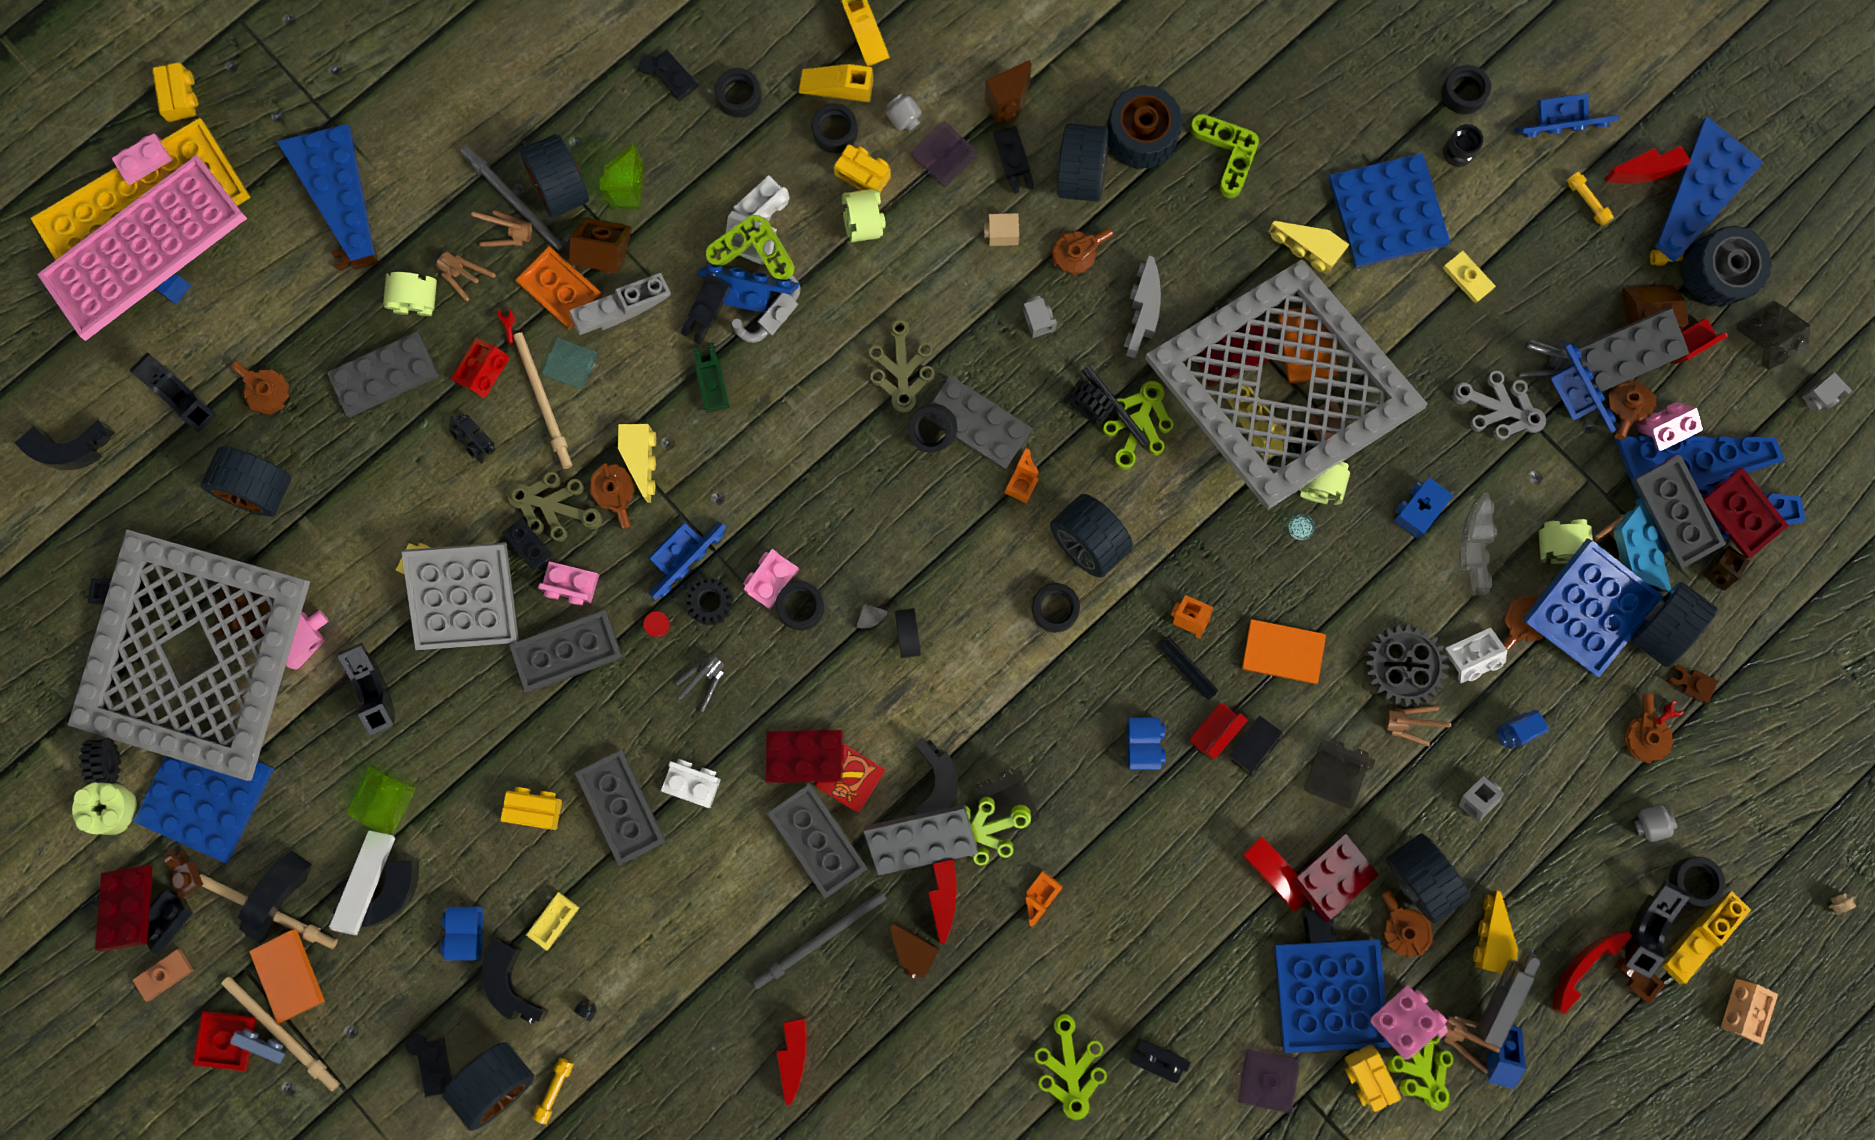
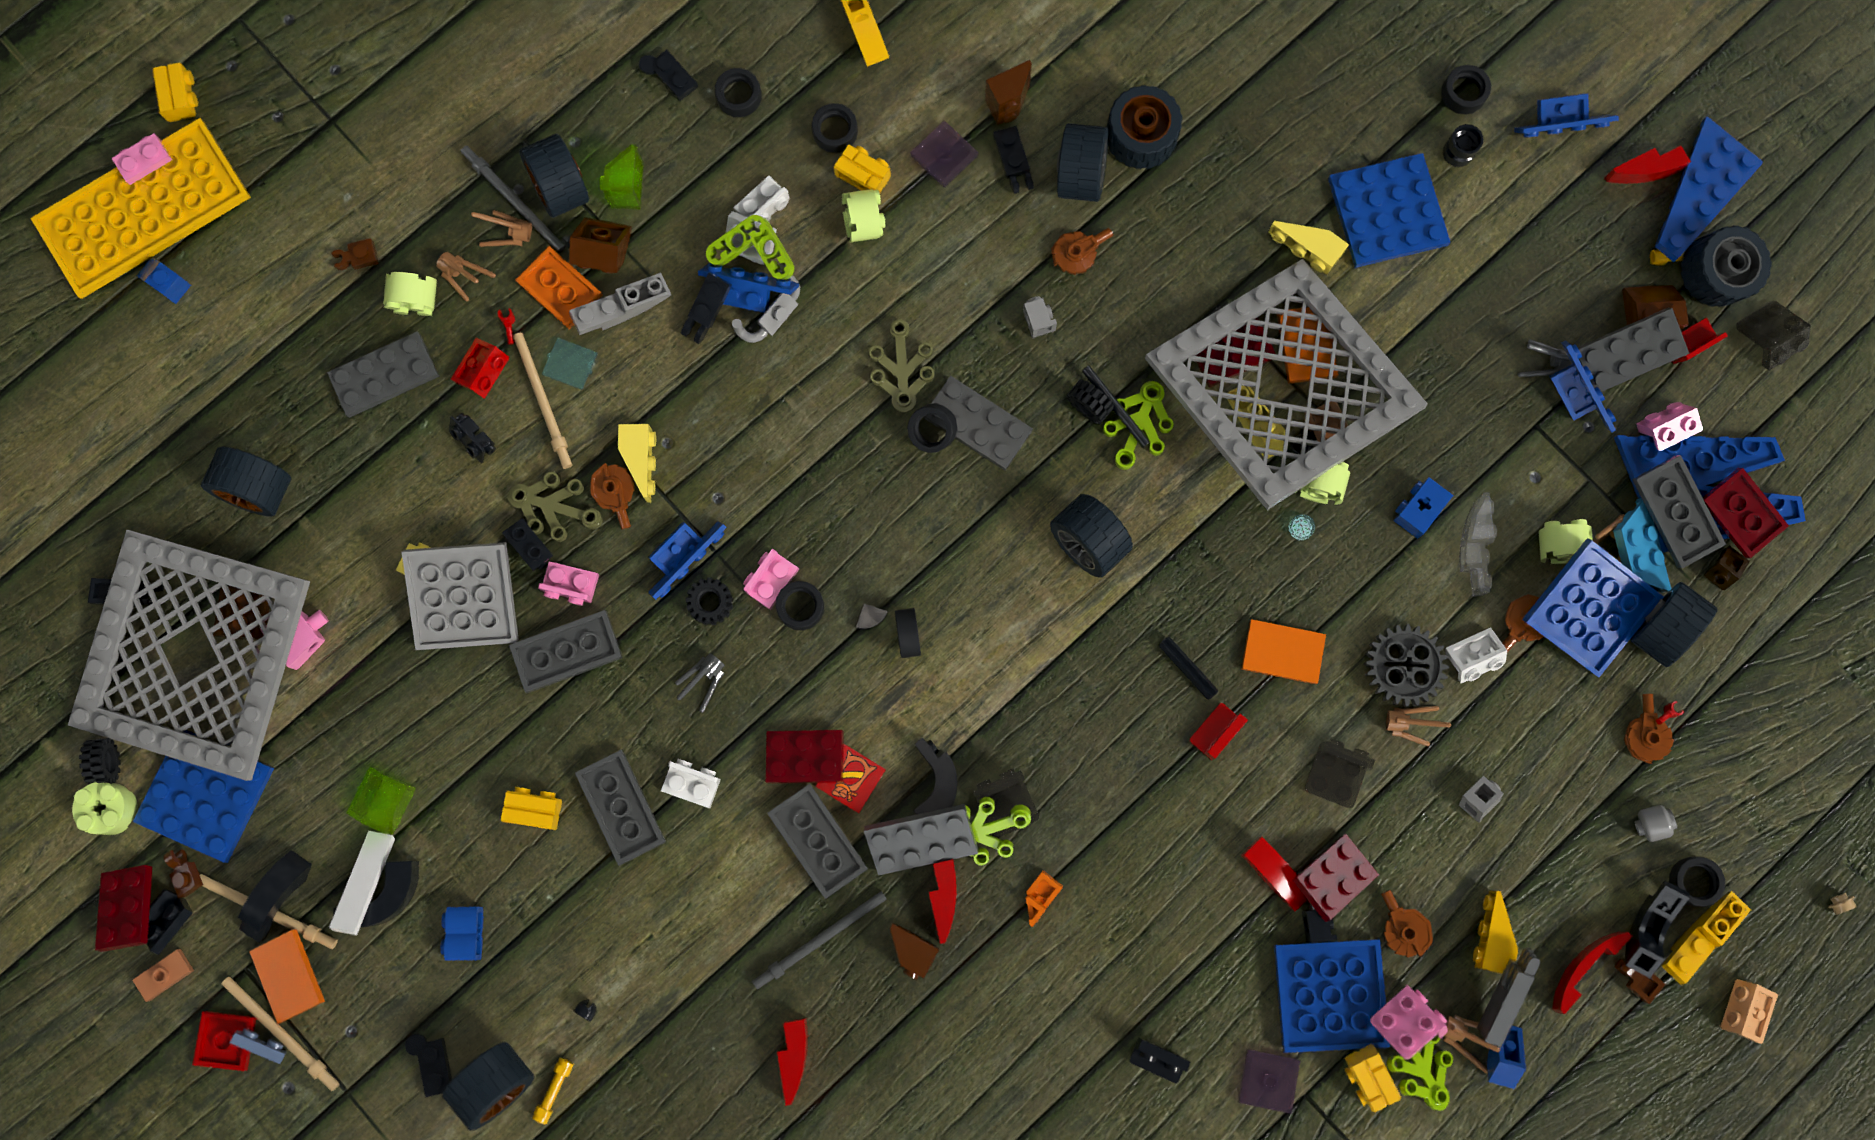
black arch [15,420,115,470] -> none
bright pink plate [37,155,247,341] -> none
black arch [129,352,216,433] -> none
dark orange piece [231,361,289,415] -> none
blue wing [277,124,375,261] -> none
black arch [337,642,395,736] -> none
black arch [482,938,549,1024] -> none
light yellow plate [526,892,580,951] -> none
red tile [644,611,670,638] -> none
dark green hinge [693,343,730,413] -> none
yellow slope [799,64,873,102] -> none
light grey head [886,94,922,132] -> none
tan brick [984,213,1019,246] -> none
orange slope [1005,448,1039,504] -> none
black tyre [1031,583,1080,633] -> none
lime plant [1035,1014,1107,1120] -> none
light grey slope [1124,256,1161,358] -> none
blue brick [1127,718,1166,770] -> none
orange brick [1171,595,1213,639] -> none
lime beam [1190,114,1259,198] -> none
black hinge [1229,716,1283,777] -> none
black wheel [1386,833,1470,923] -> none
light yellow plate [1443,251,1496,304] -> none
light grey plant [1451,371,1546,441] -> none
blue brick [1496,710,1549,749] -> none
yellow bar [1567,172,1614,227] -> none
dark orange piece [1608,381,1656,440] -> none
reddish brown plate [1667,665,1718,704] -> none
light grey brick [1802,372,1852,412] -> none

